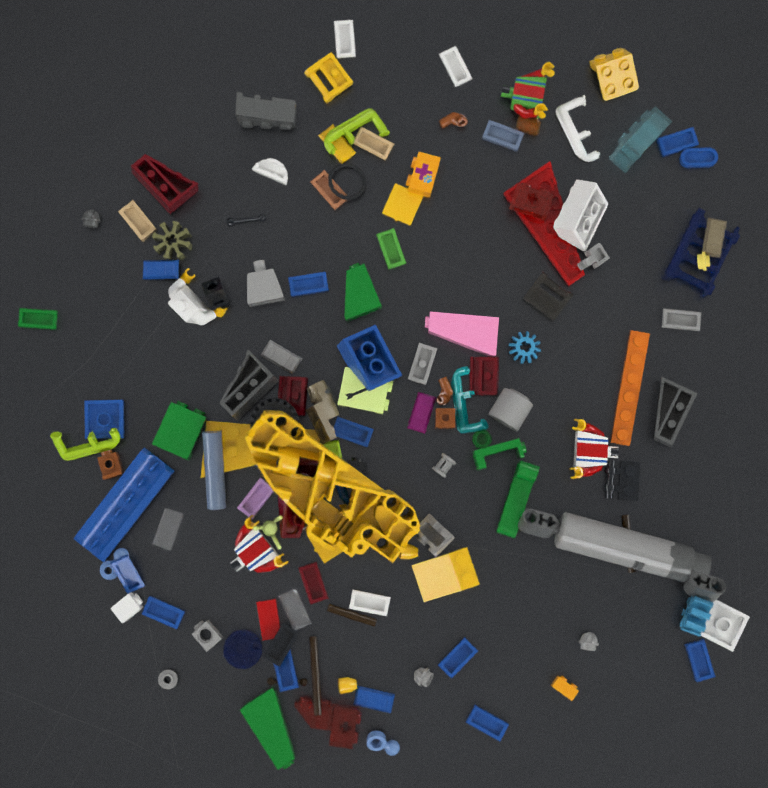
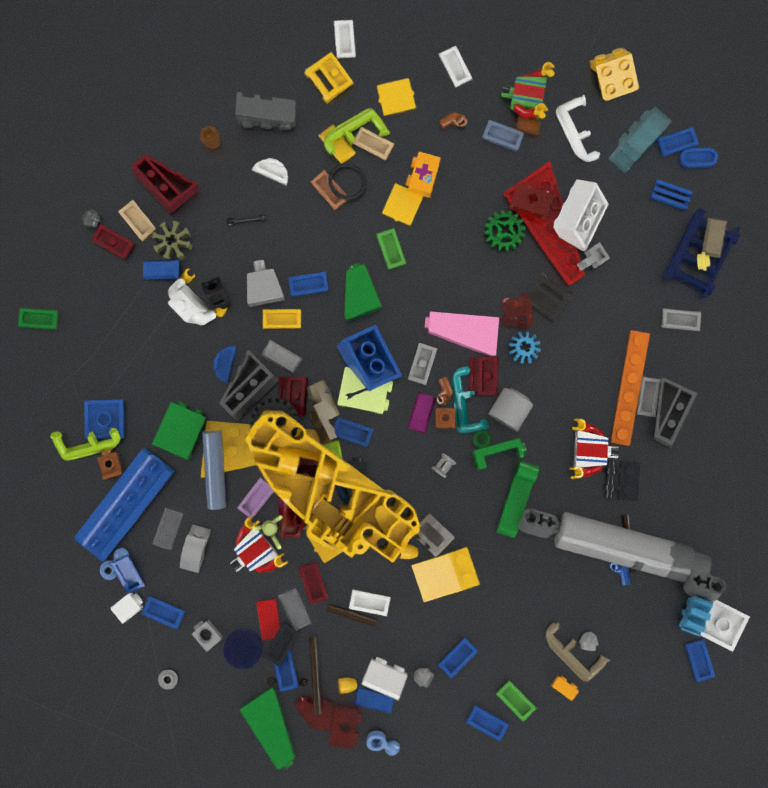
none -> dark red plate [91,224,135,260]
none -> light grey brick [180,524,211,573]
none -> clear orange brick [200,126,221,149]
none -> blue tile [213,346,237,384]
none -> yellow tile [263,309,301,329]
none -> white slope [362,657,407,700]
none -> yellow piece [377,78,416,116]
none -> green gear [484,210,526,252]
none -> bright green tile [496,680,537,722]
none -> clear red plate [499,293,534,329]
none -> dark tan piece [546,622,610,682]
none -> blue arm [610,563,631,585]
none -> light grey tile [636,377,661,417]
none -> blue tile [650,179,693,211]

